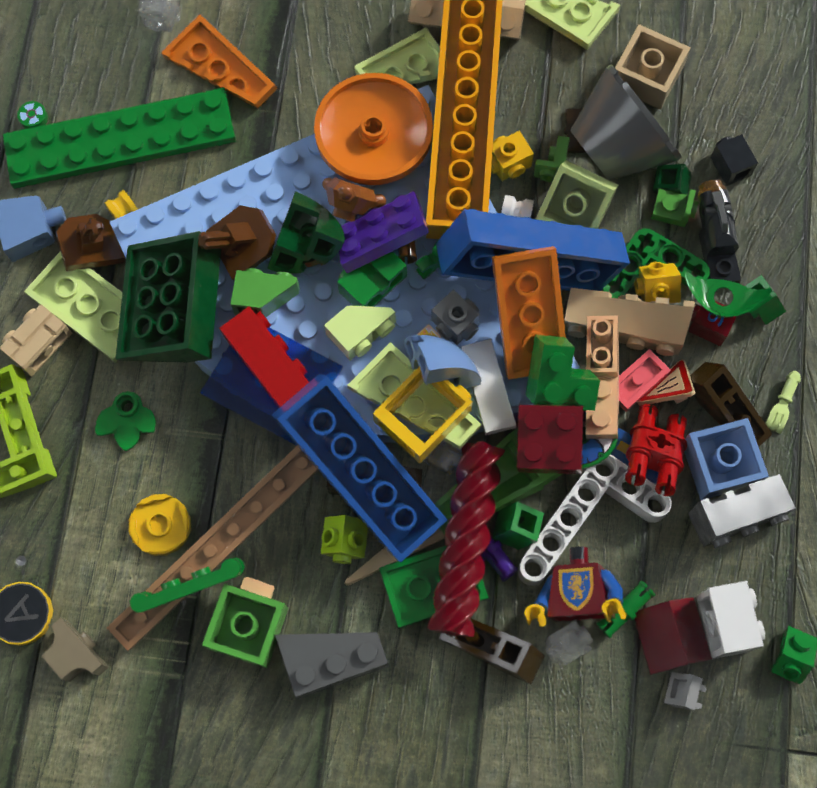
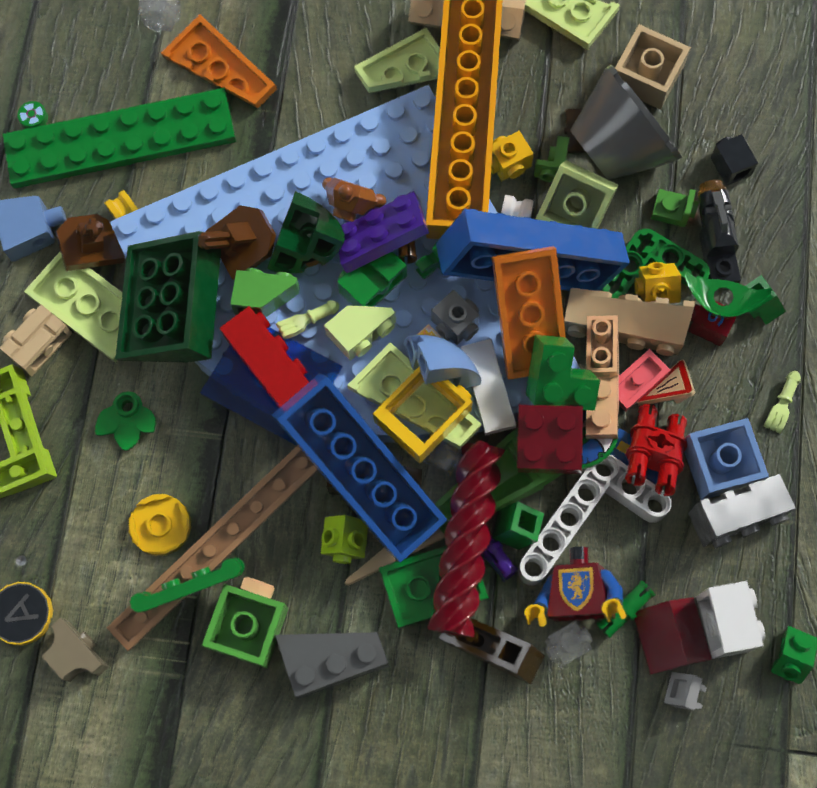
orange dish [314,73,433,185] -> none
dark green slope [653,164,691,195] -> none
dark brown slope [690,362,772,447] -> none
none -> yellowish green piece [276,300,339,339]

